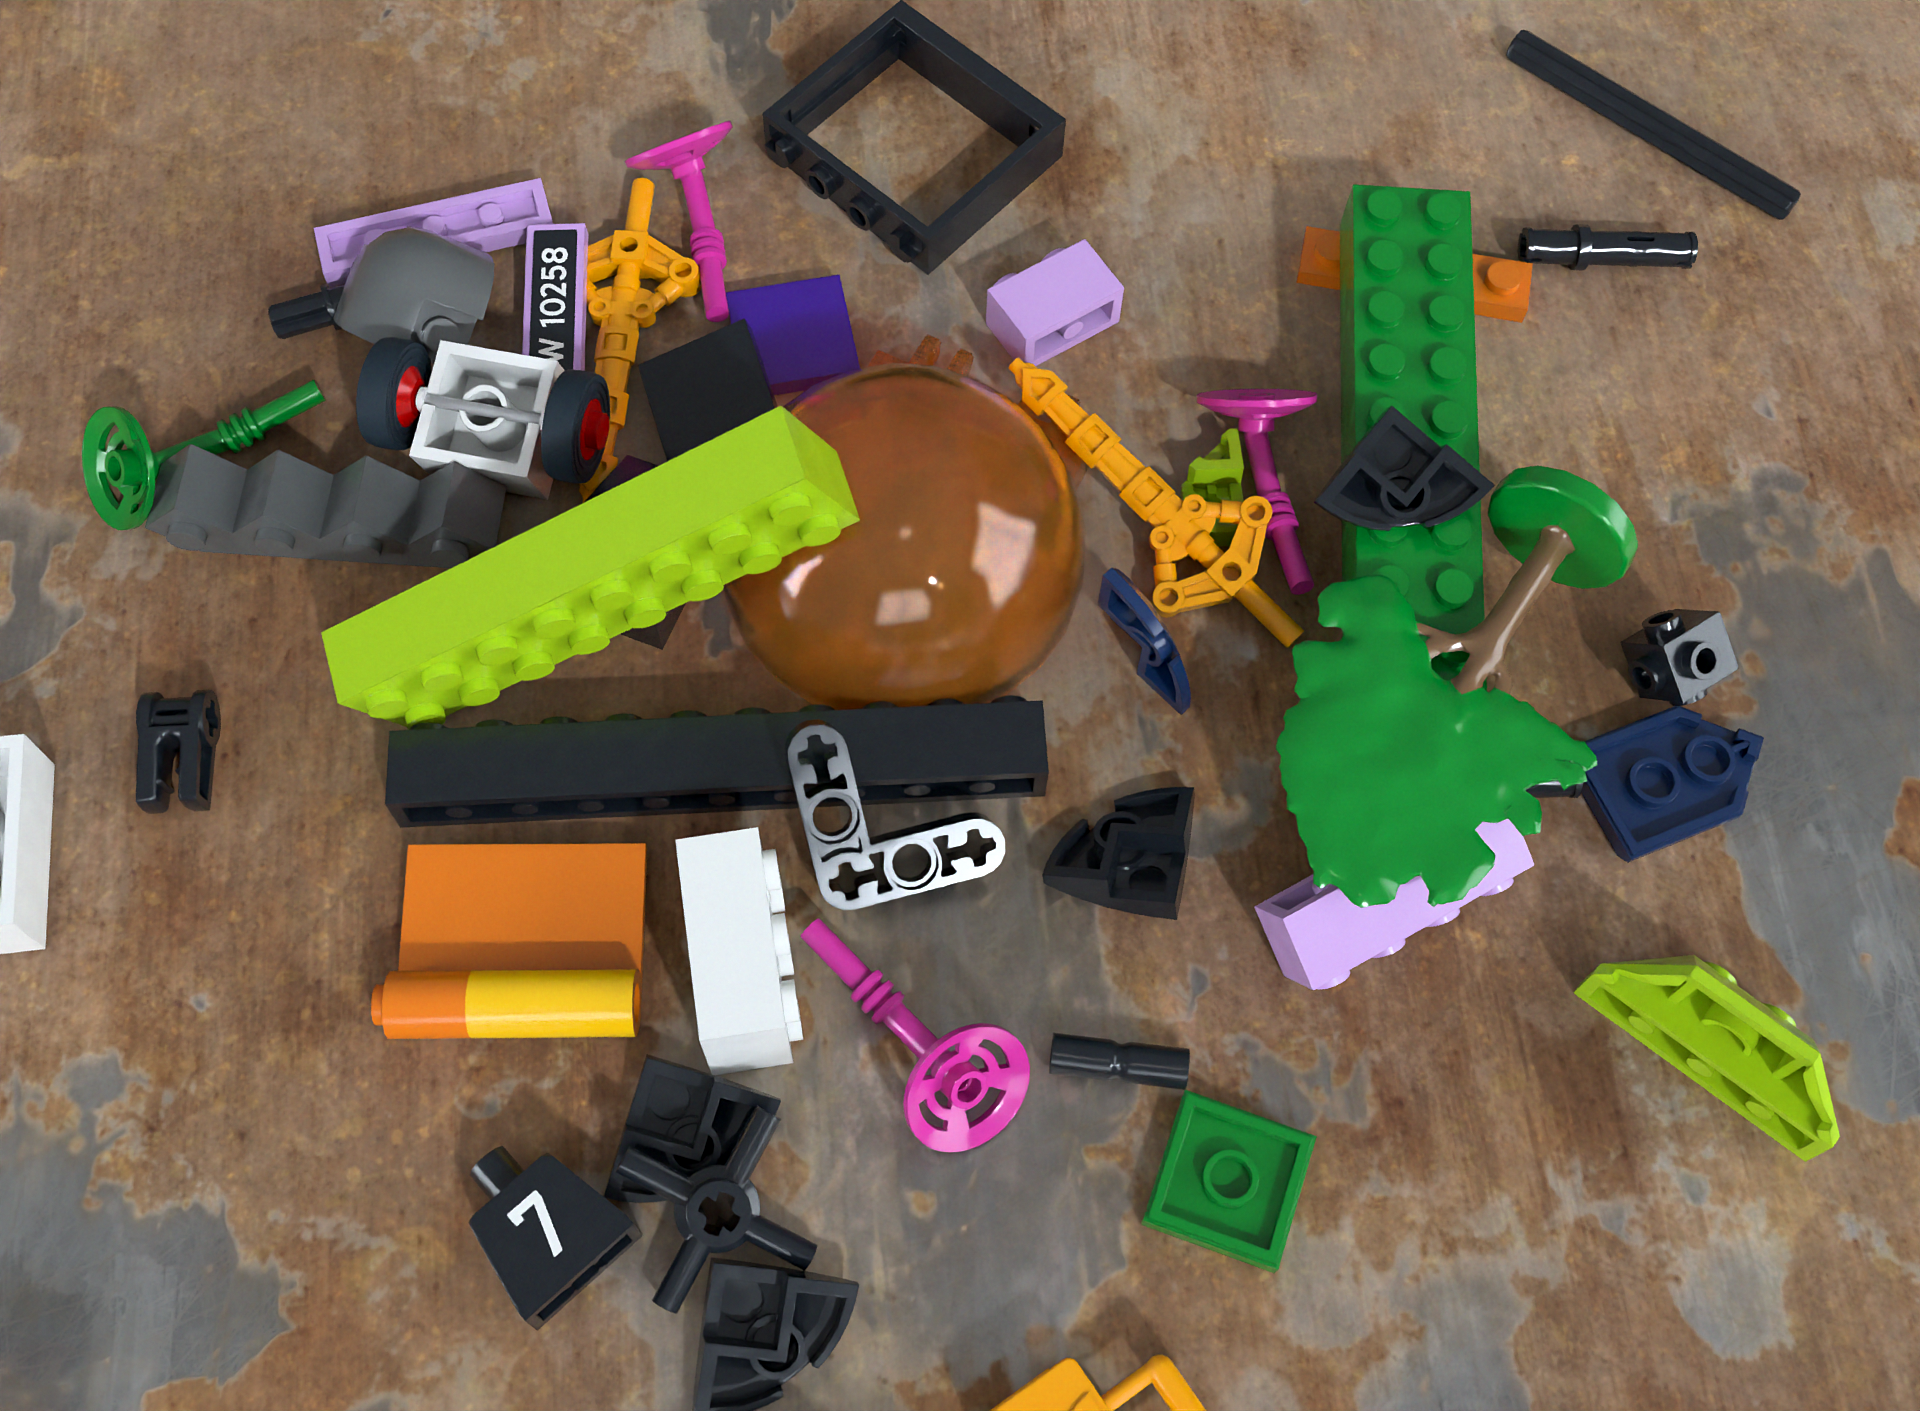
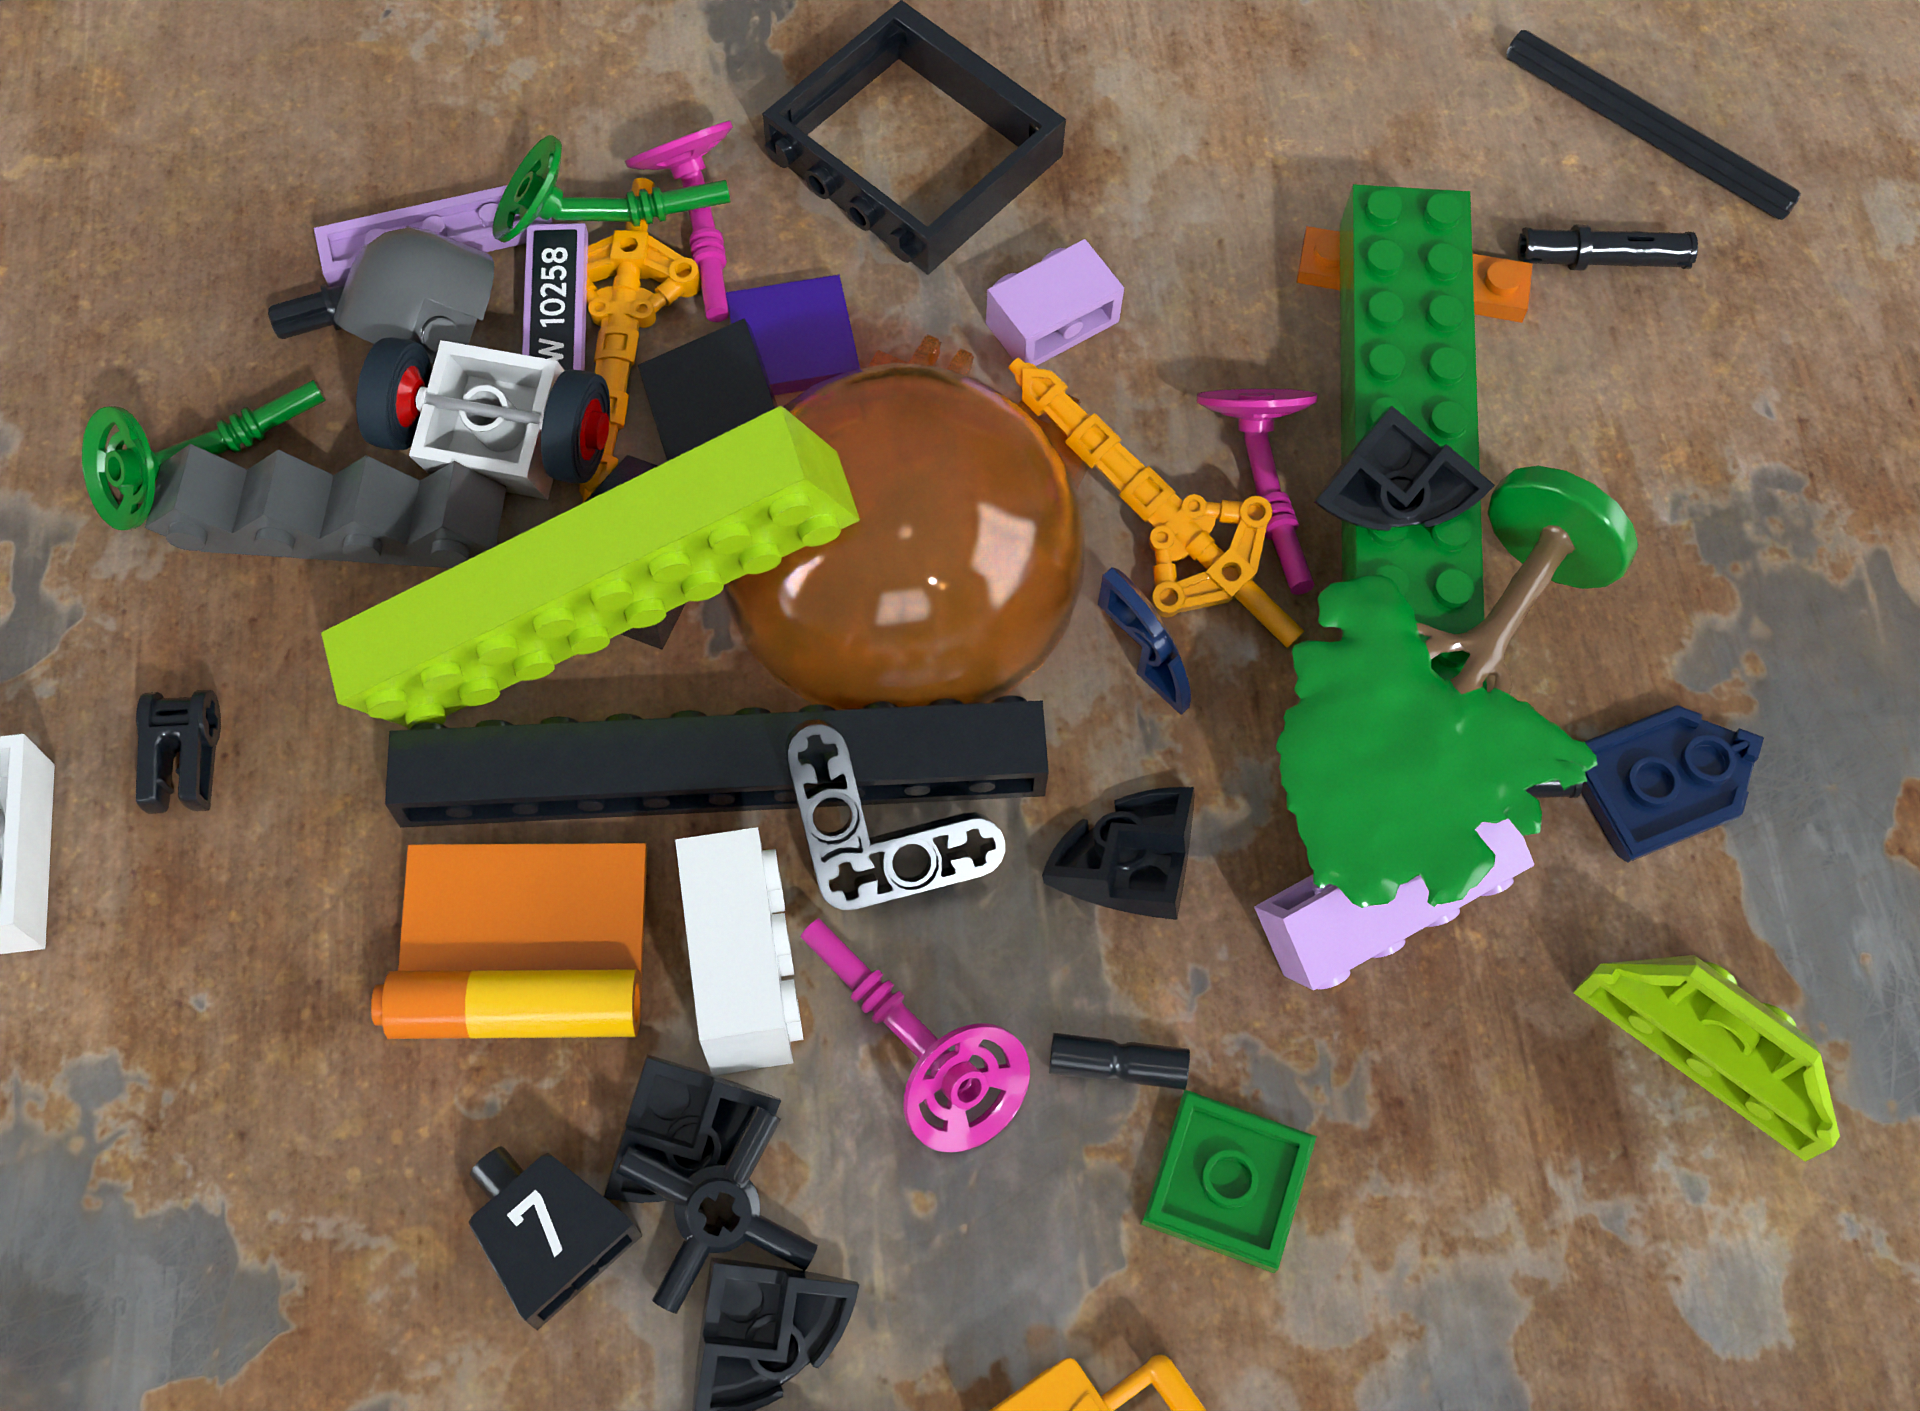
lime slope [1180,428,1244,547] -> none
black brick [1620,609,1739,706] -> none
none -> green dish [492,135,731,243]

